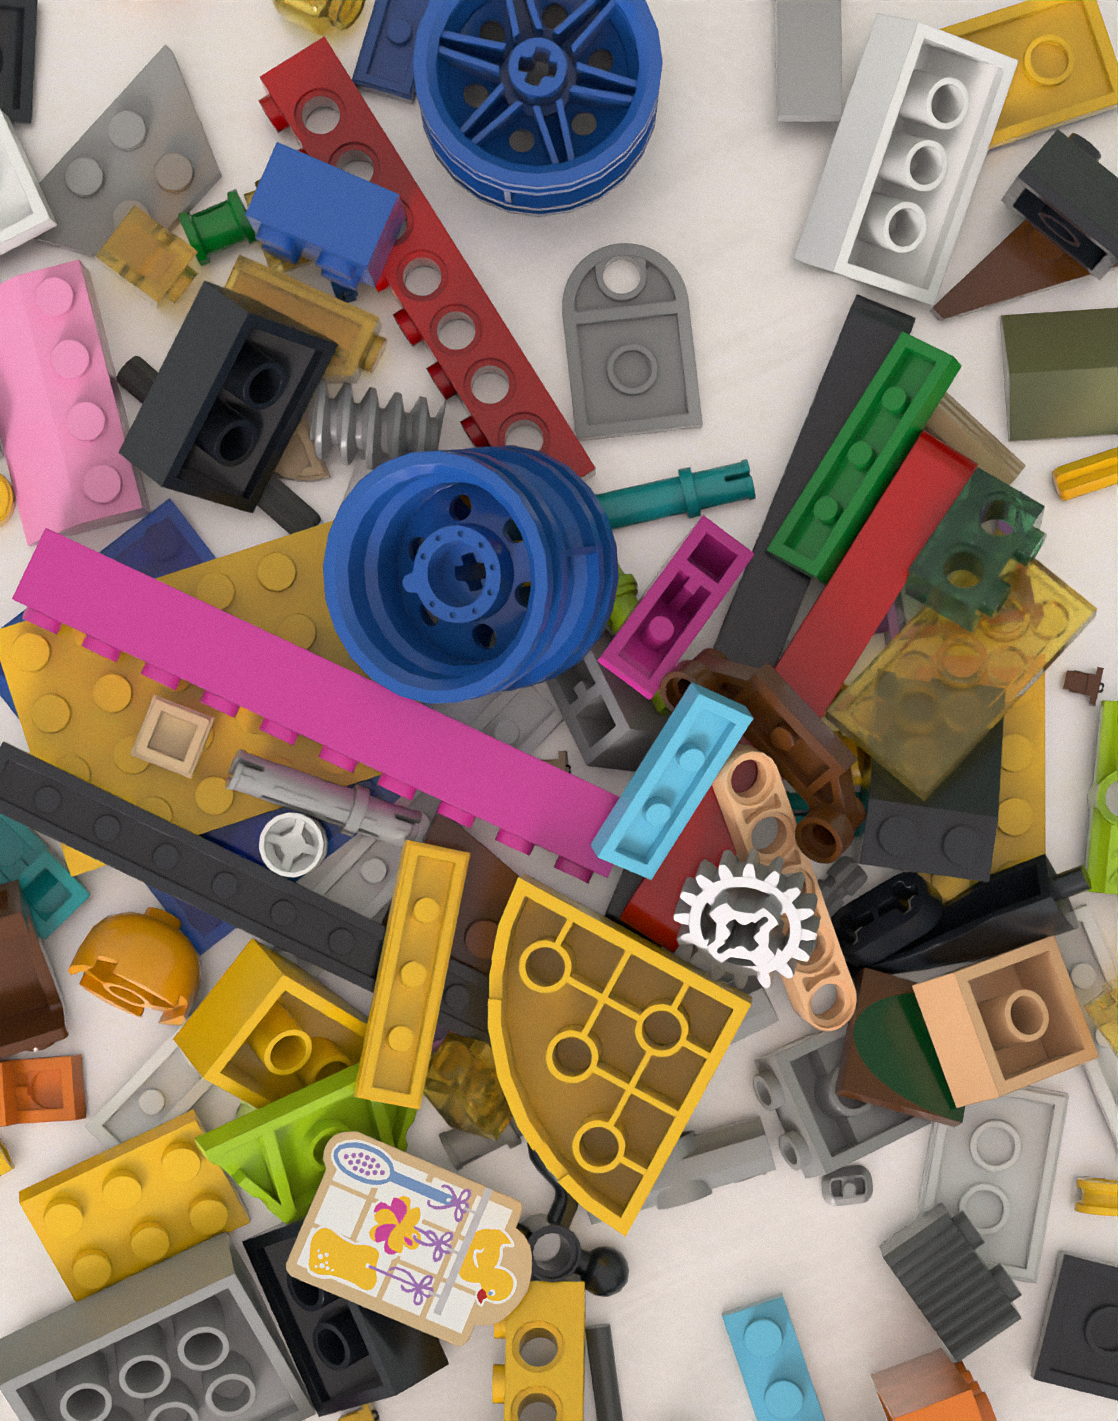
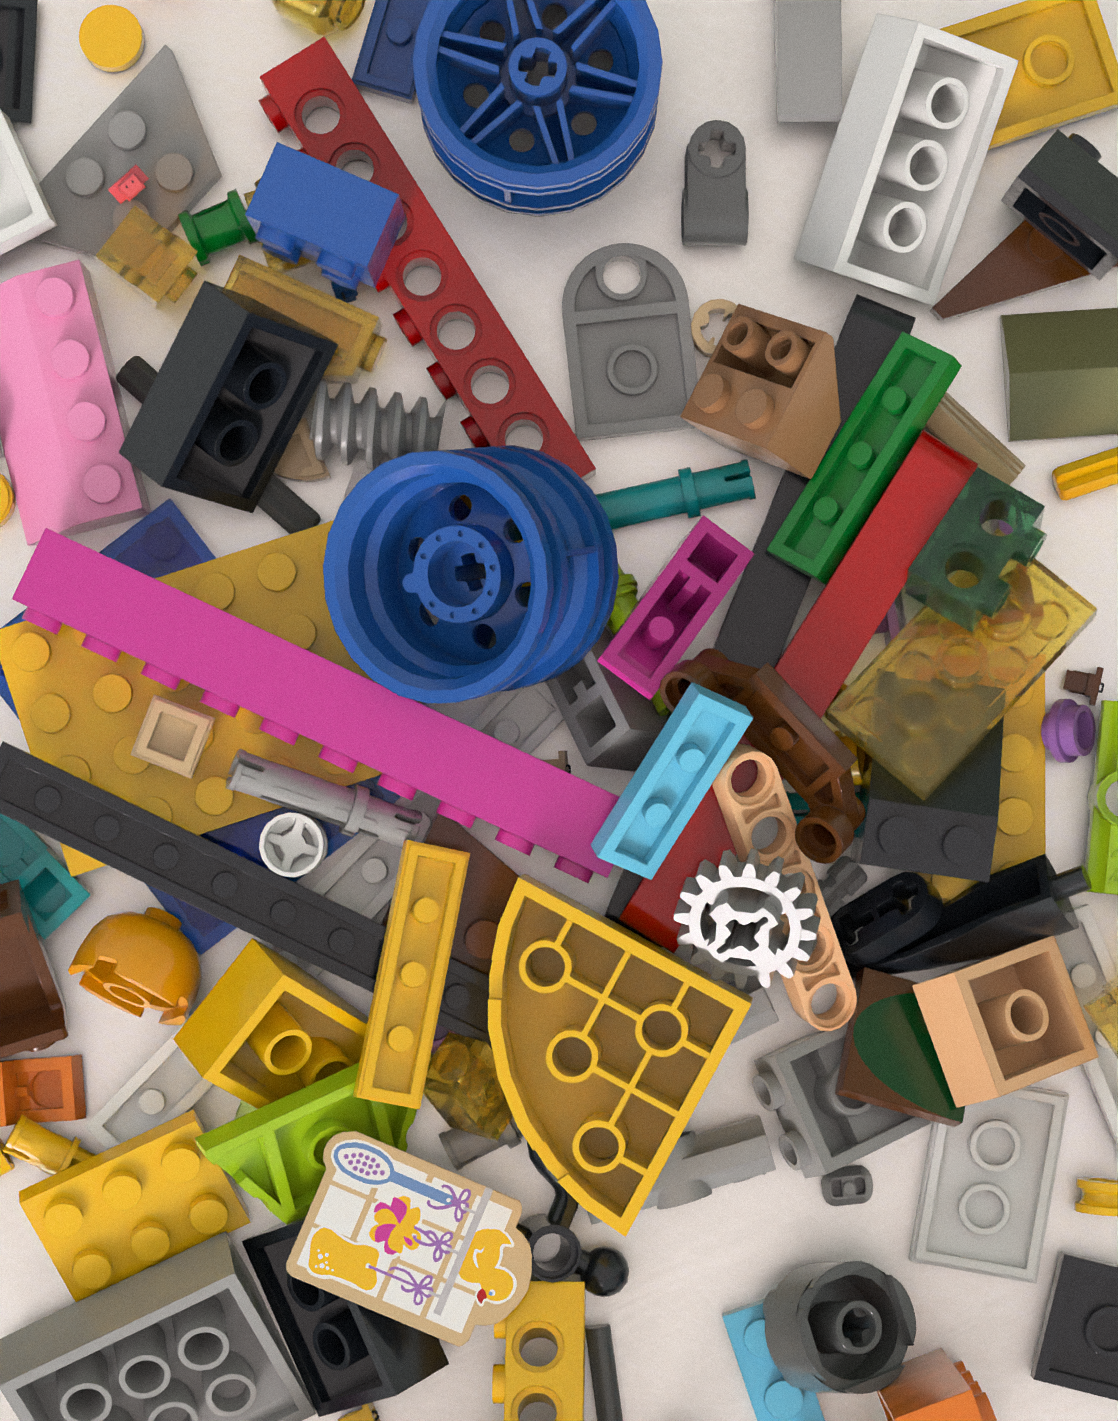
dark grey brick [879,1203,1022,1362] -> none
none -> yellow axle [2,1115,95,1176]
none -> yellow tile [79,5,145,72]
none -> coral piece [107,164,149,204]
none -> medium nougat slope [680,304,841,479]
none -> dark grey piece [681,120,749,246]
none -> tan bush [691,299,737,358]
none -> dark grey brick [763,1261,916,1394]
none -> medium lavender plate [1041,699,1096,763]

